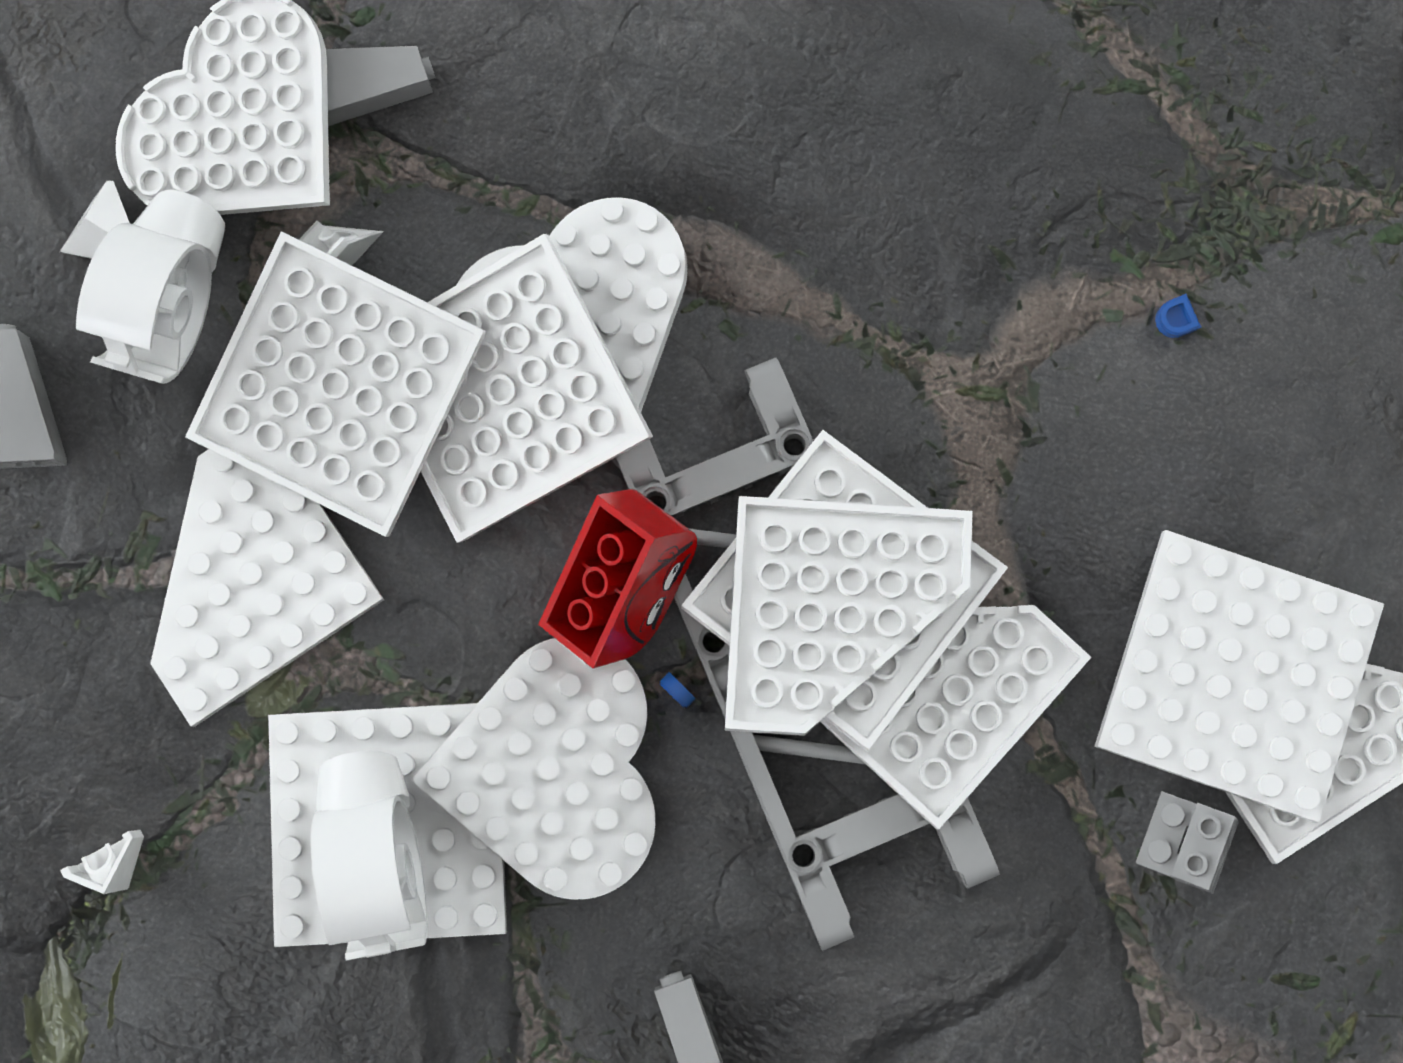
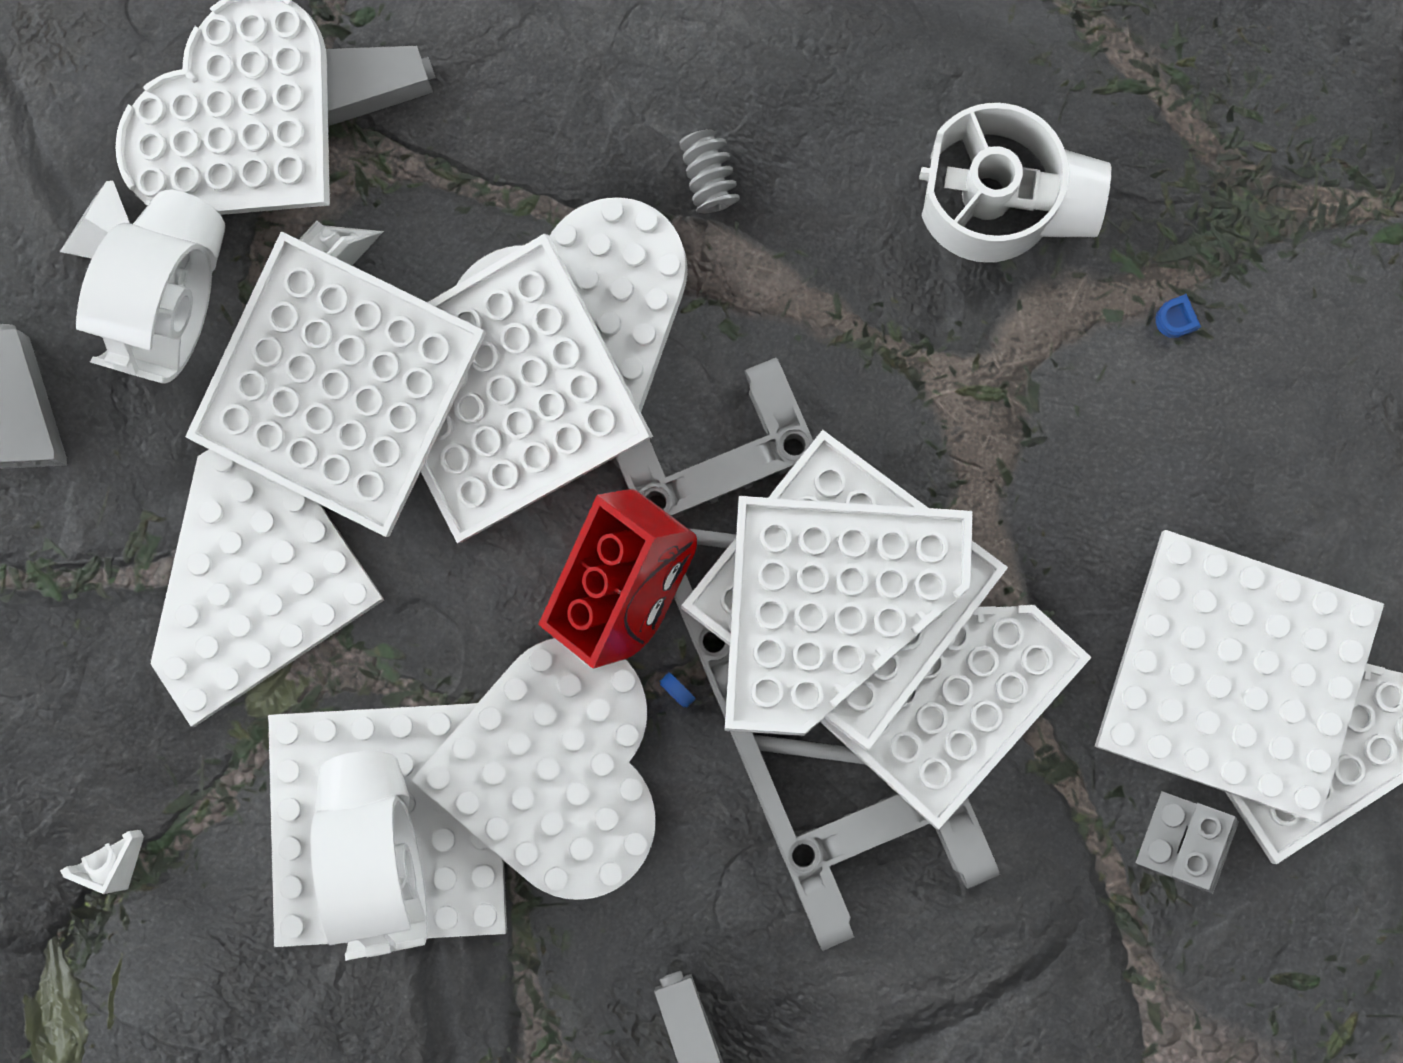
none -> light grey piece [680,129,740,214]
none -> white animal [919,103,1111,262]

